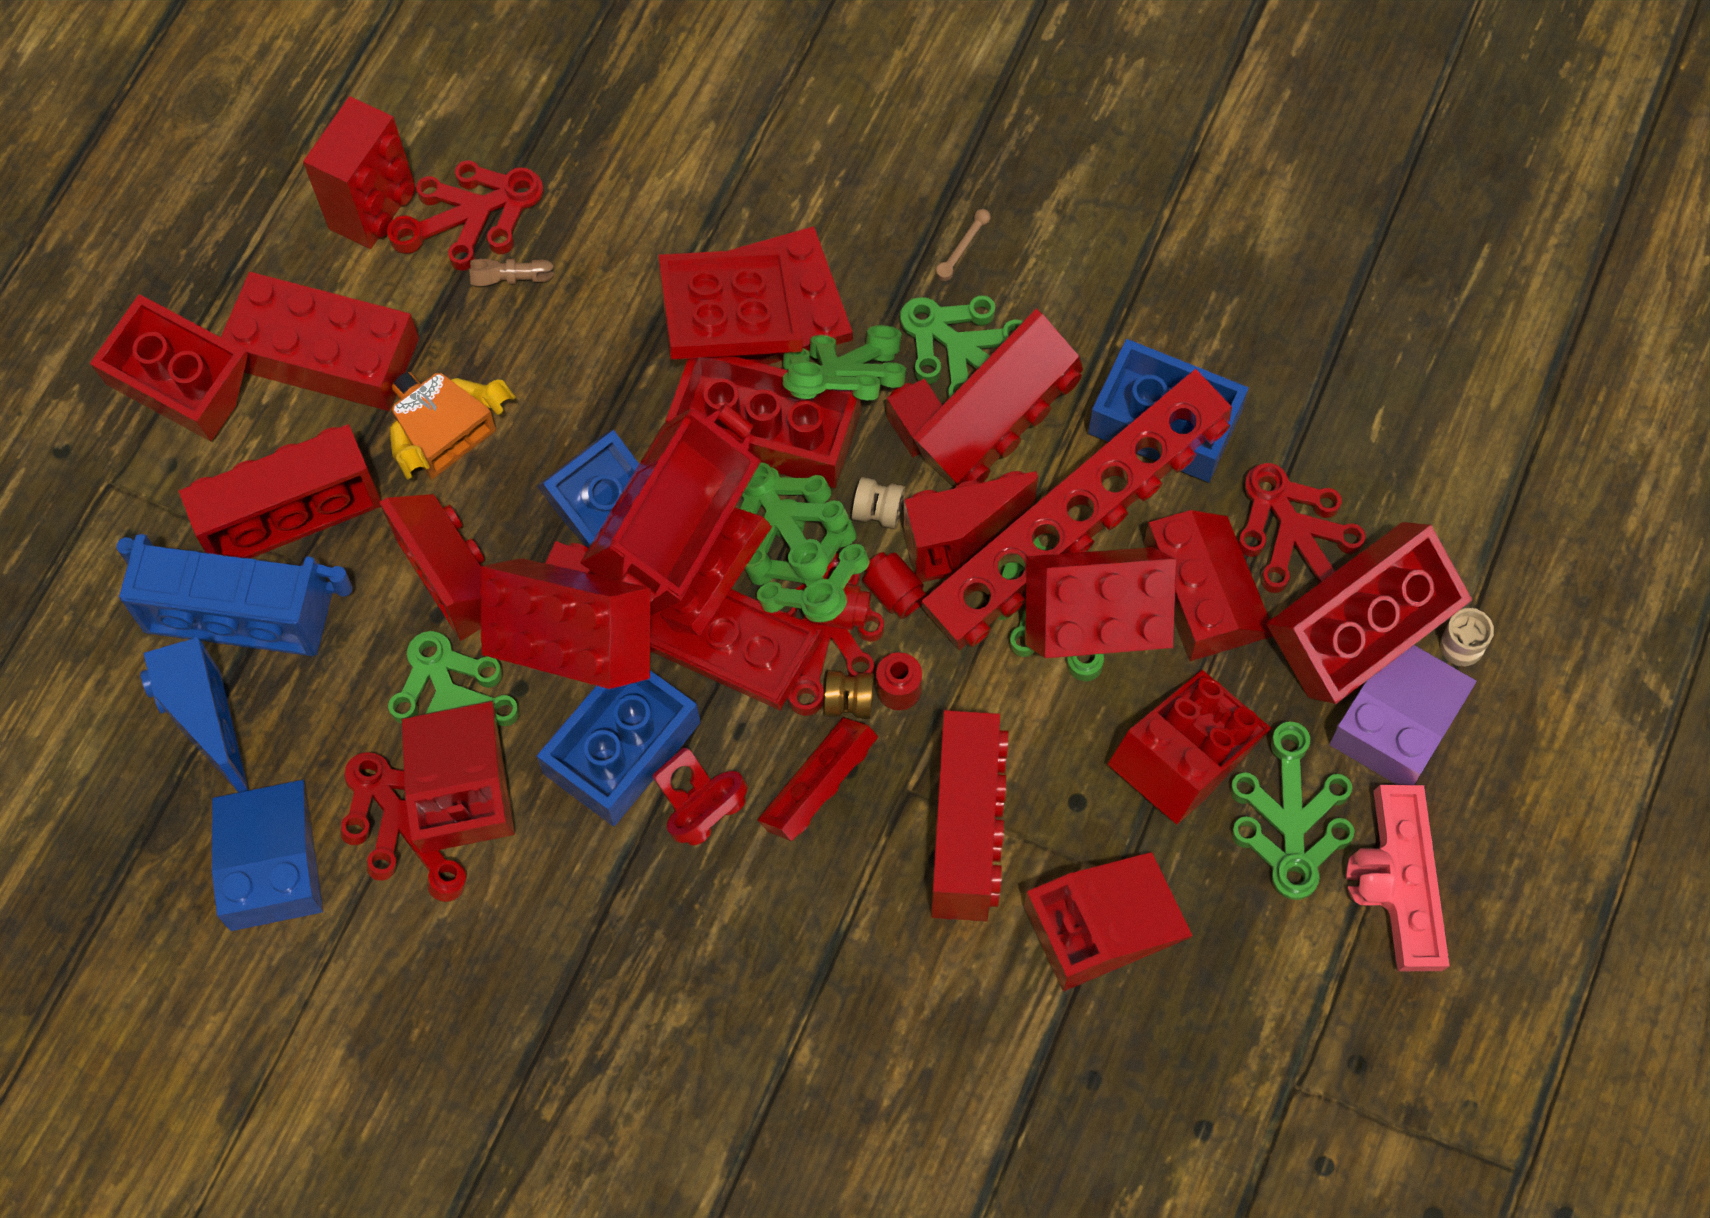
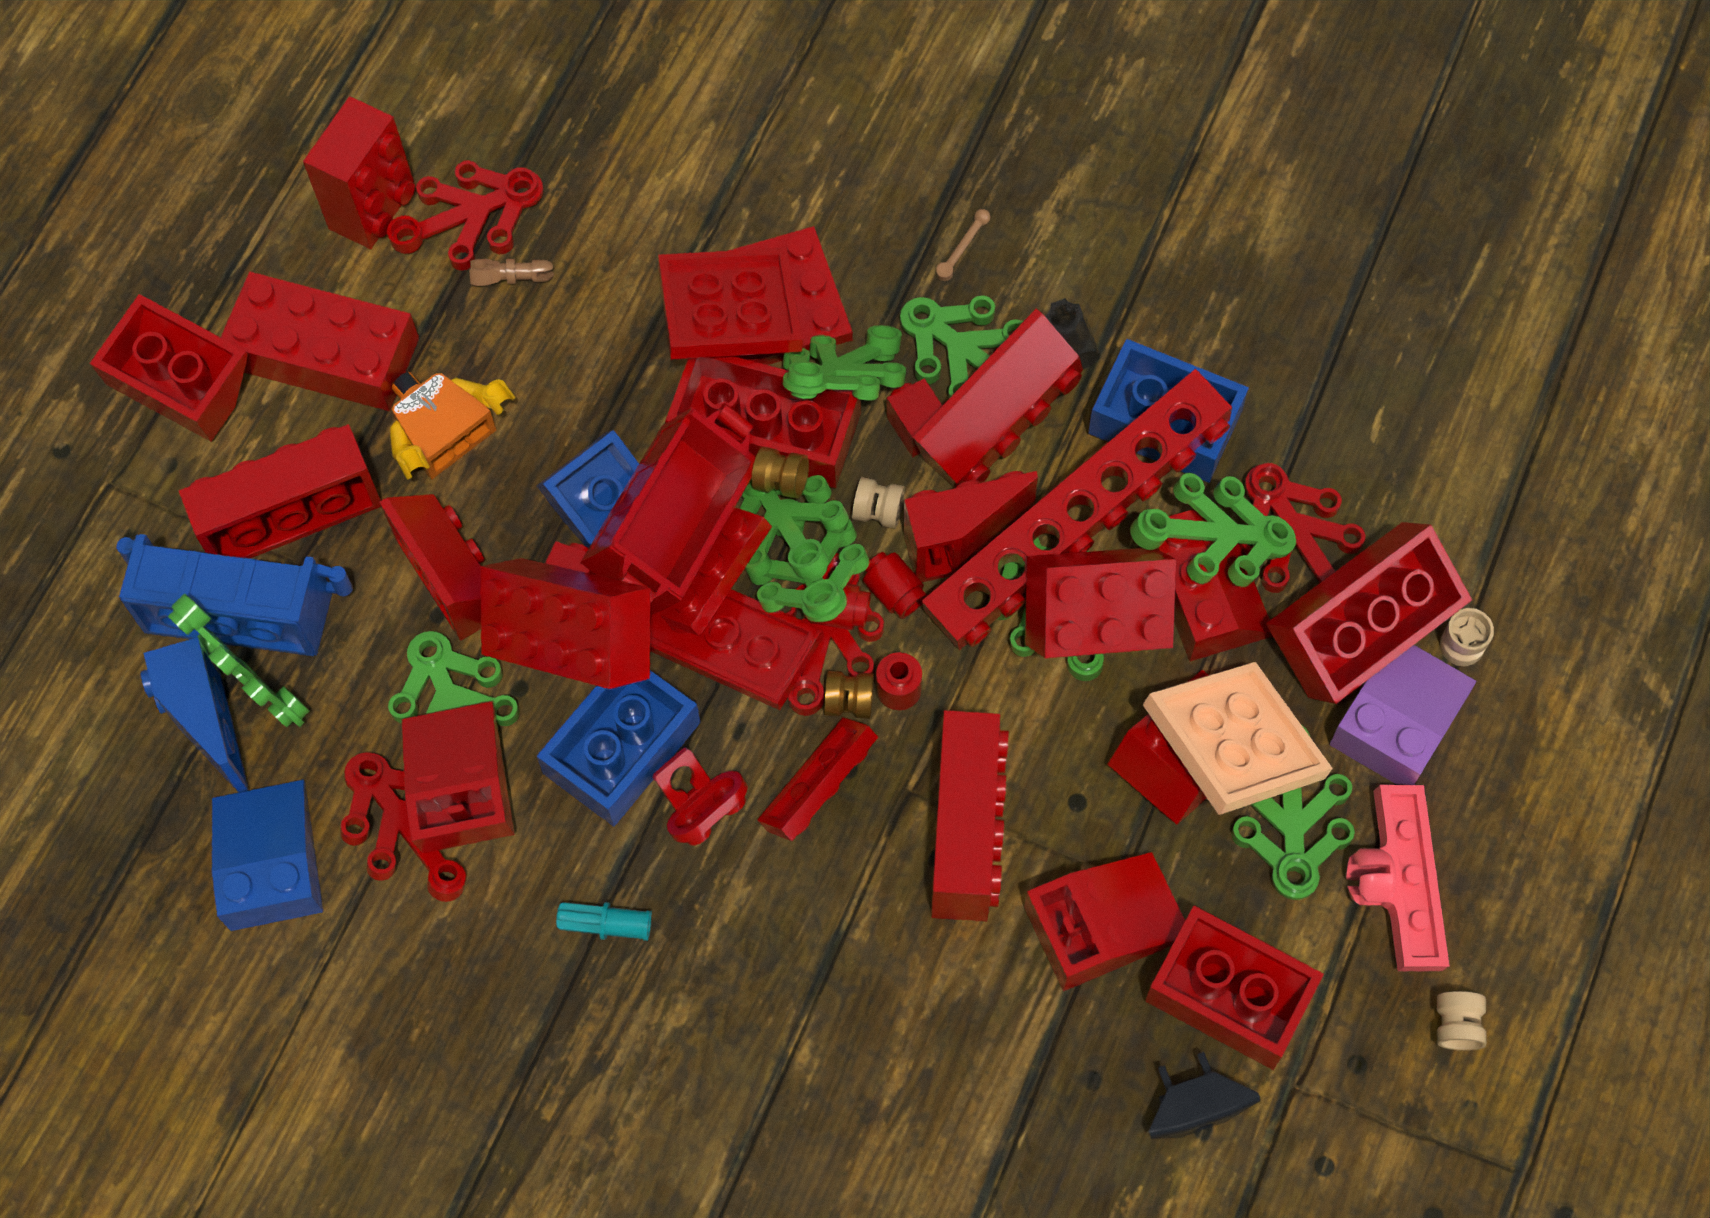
none -> bright green plant [168,593,310,727]
none -> teal axle [556,902,652,941]
none -> pearl gold wheel [752,447,809,499]
none -> clear smoke piece [1045,298,1100,370]
none -> bright green plant [1130,473,1296,587]
none -> light nougat plate [1143,662,1333,815]
none -> red slope [1145,905,1324,1070]
none -> black piece [1148,1052,1260,1139]
none -> tan wheel [1437,991,1487,1050]

